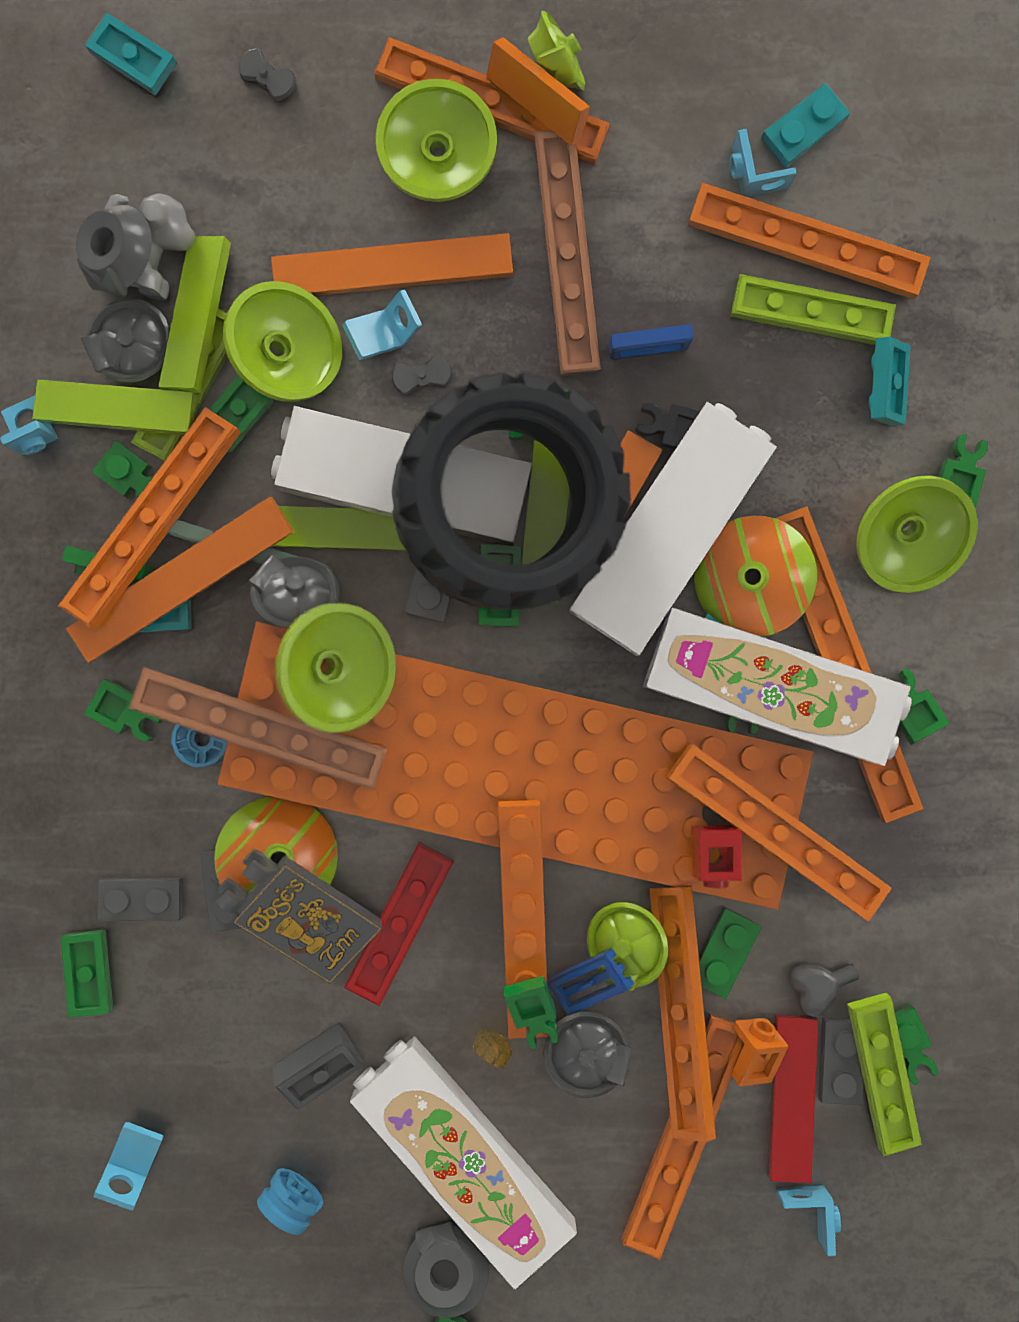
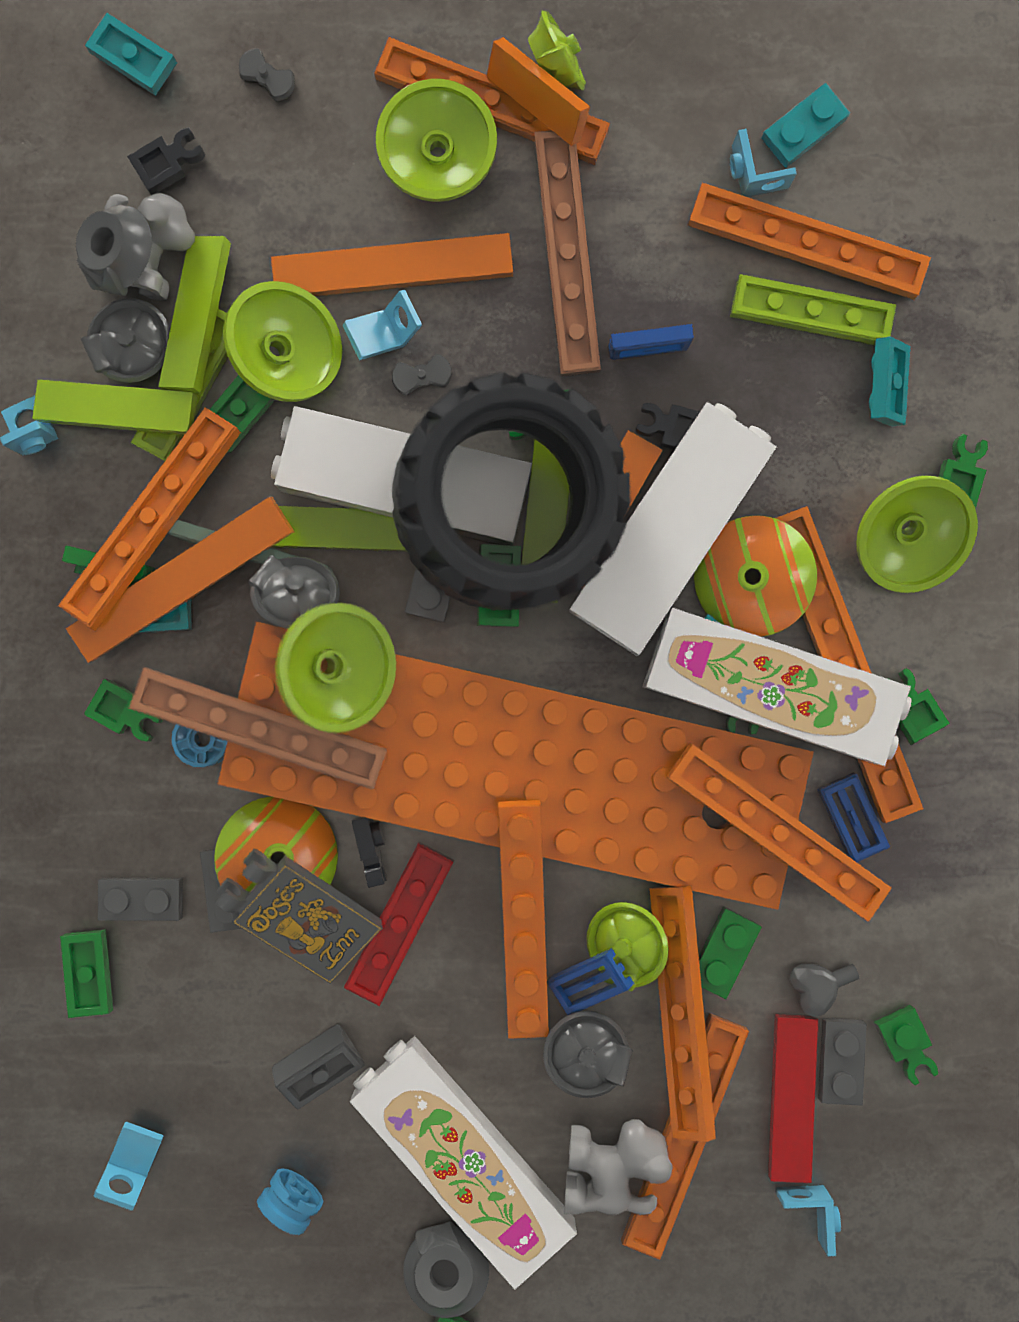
green plate [92,440,153,498] -> none
clear yellow tile [472,1029,513,1068] -> none
green plate [503,976,558,1049] -> none
red brick [691,825,742,888] -> none
orange bracket [731,1018,789,1087] -> none
lime tile [847,992,922,1156] -> none
none -> black plate [127,128,206,195]
none -> black plate [351,816,387,888]
none -> light grey animal [564,1119,673,1215]
none -> blue tile [817,773,890,862]

